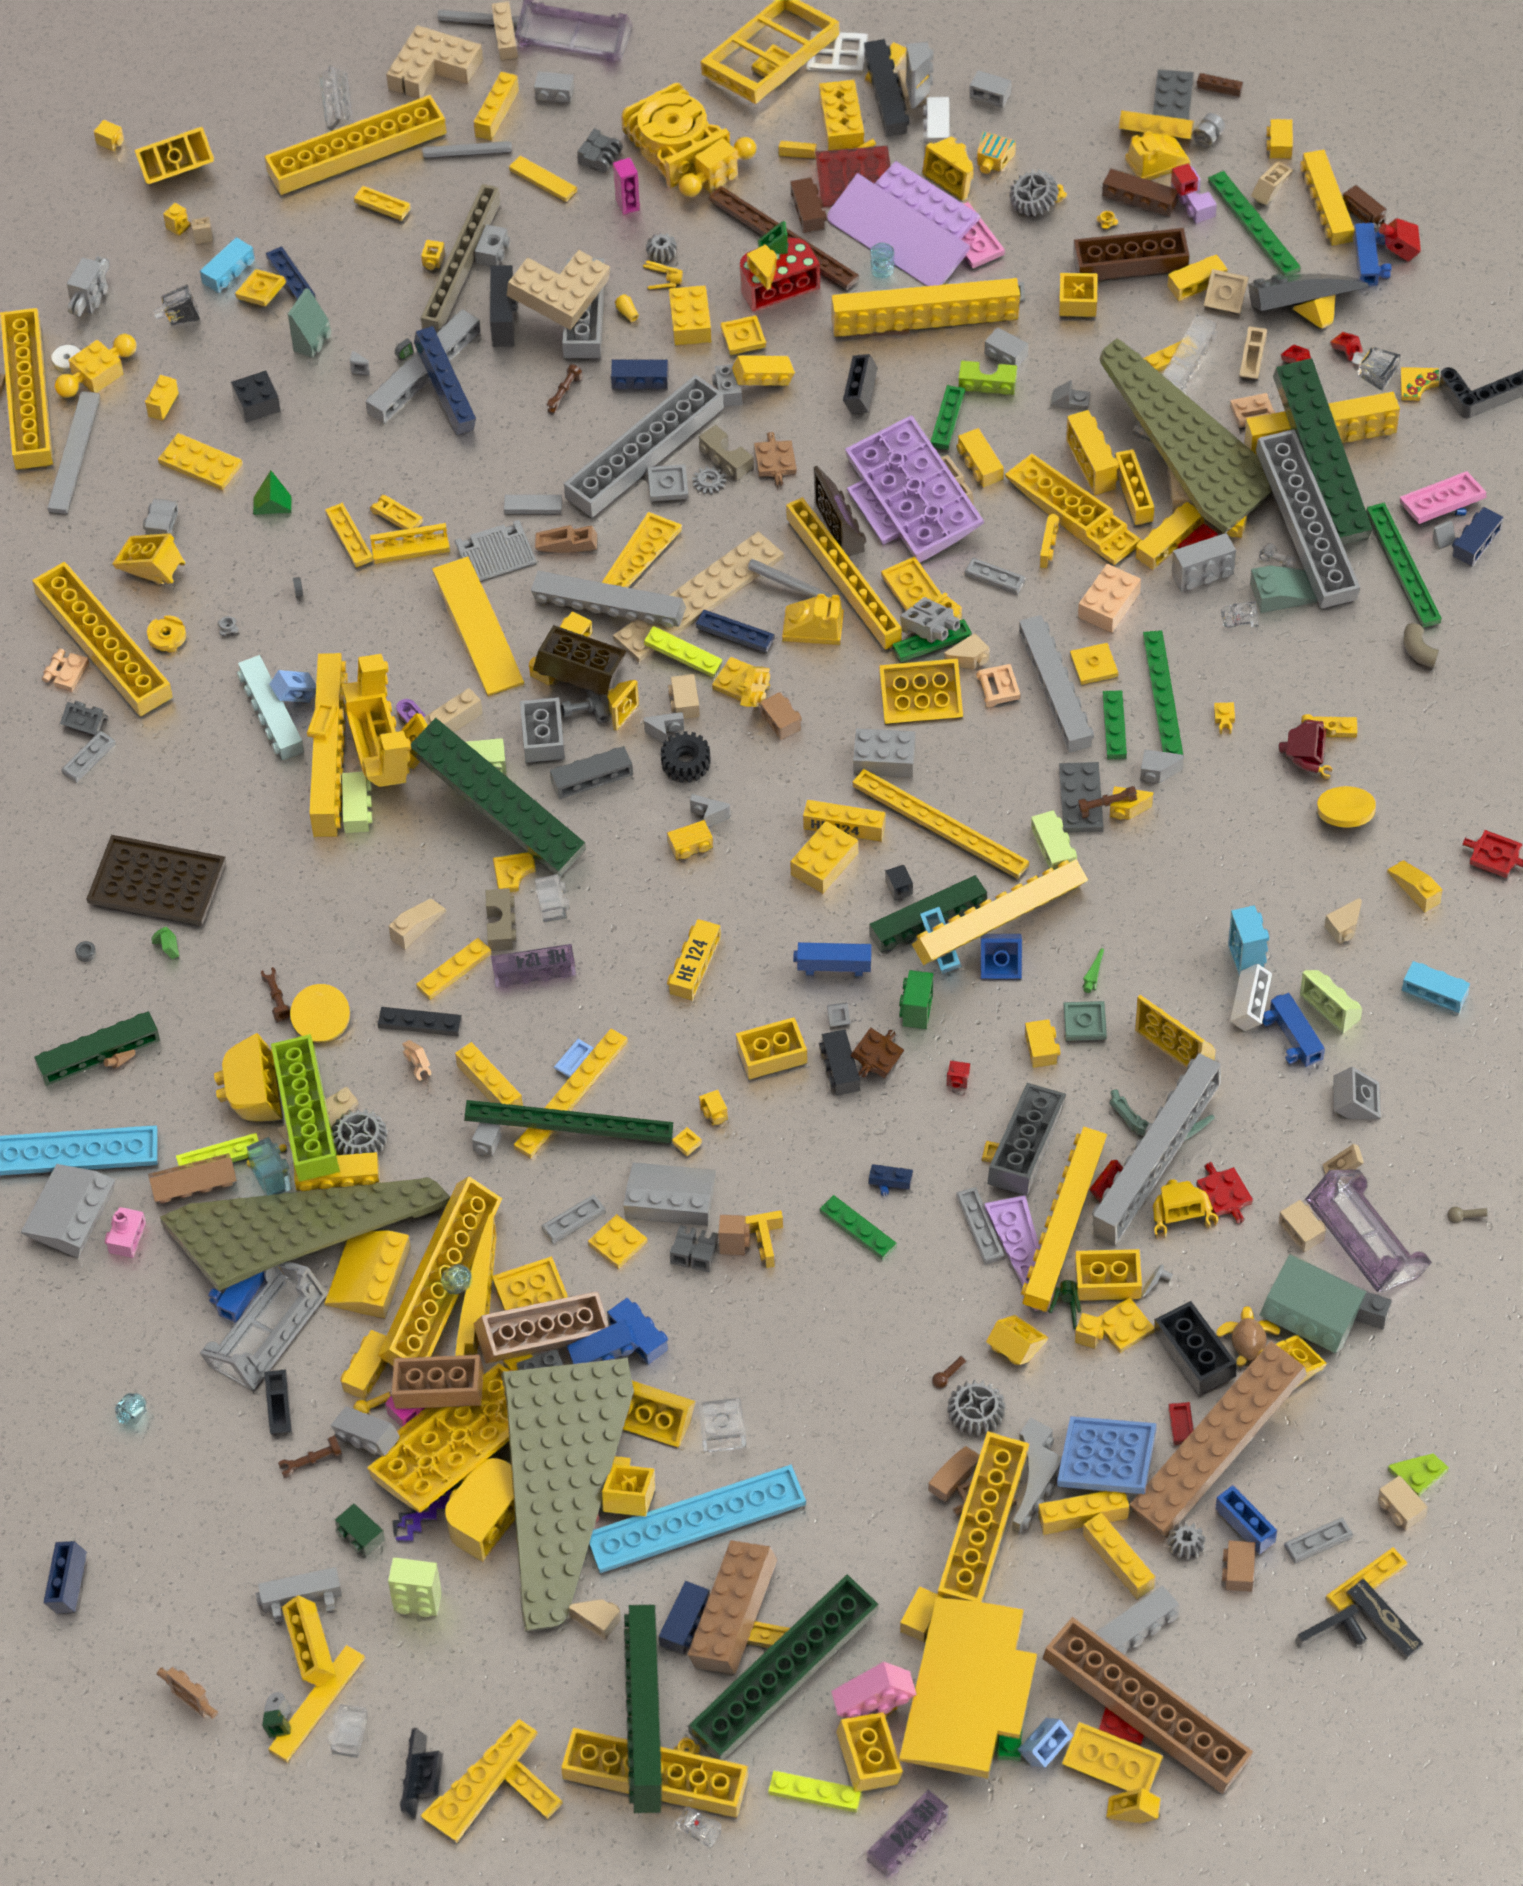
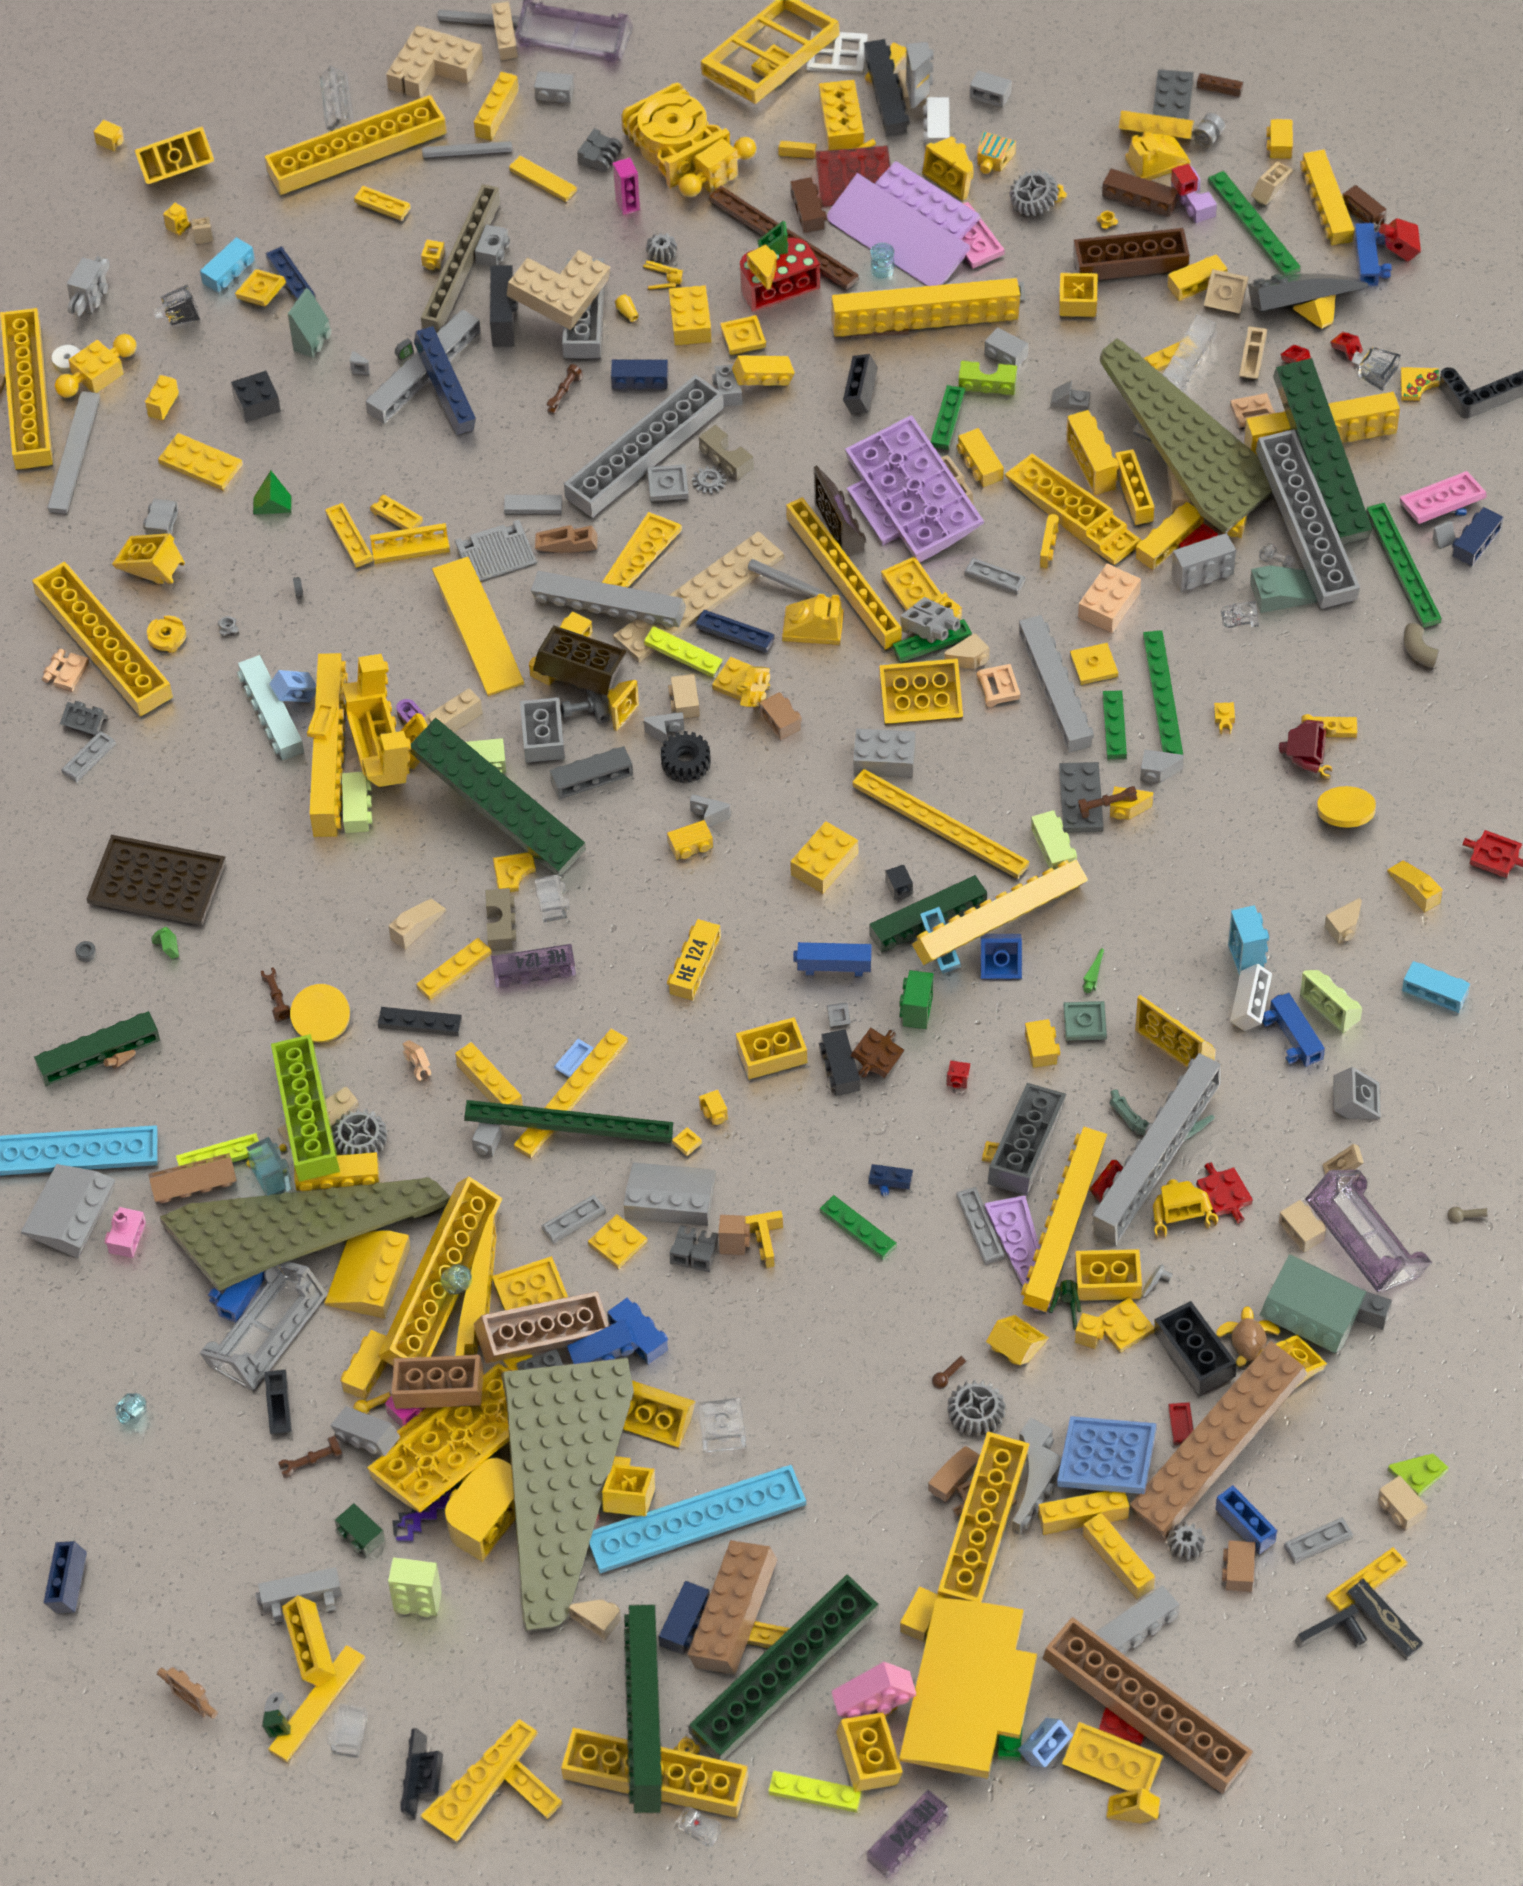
yellow hips [214,1033,283,1121] -> none
medium nougat plate [753,432,797,487] -> none
yellow brick [803,800,886,842] -> none

